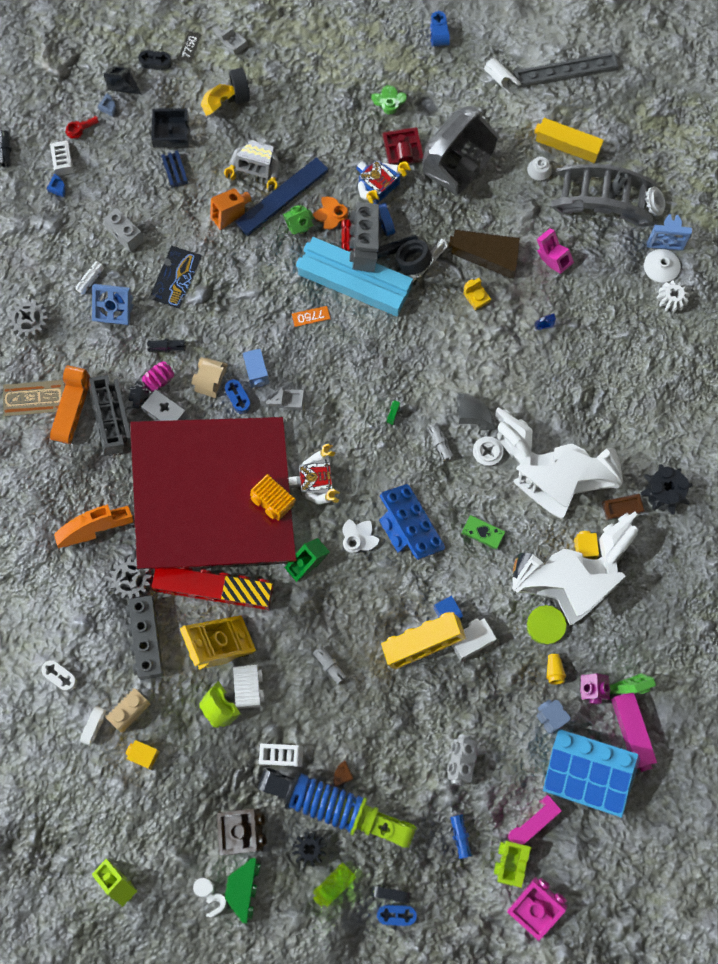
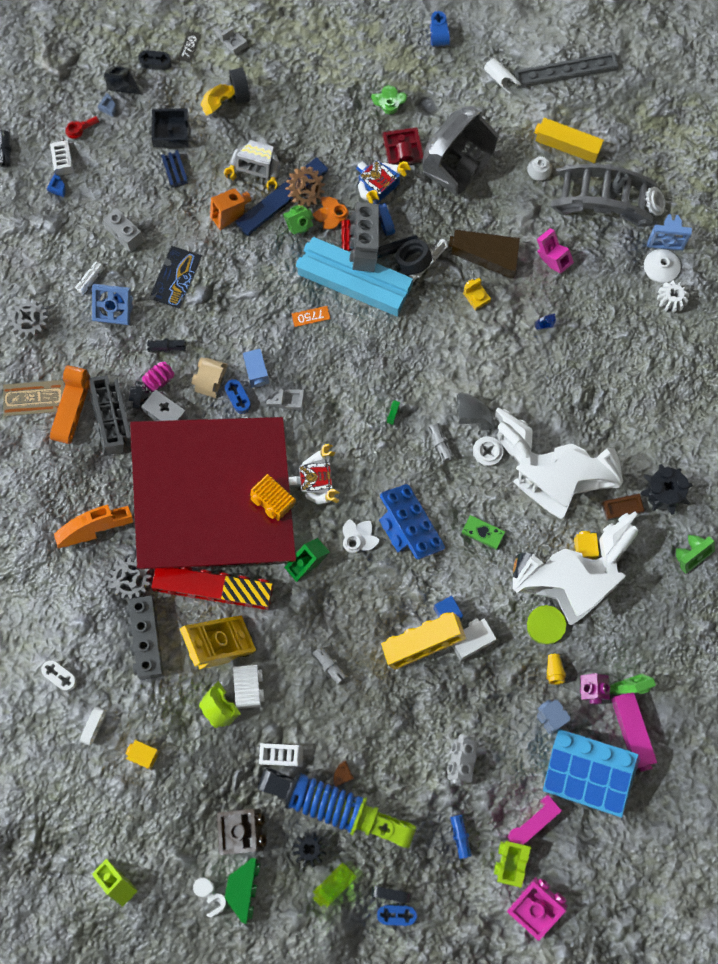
tan brick [106,688,151,733] -> none
none -> medium nougat gear [286,166,325,206]
none -> bright green tile [676,535,715,574]

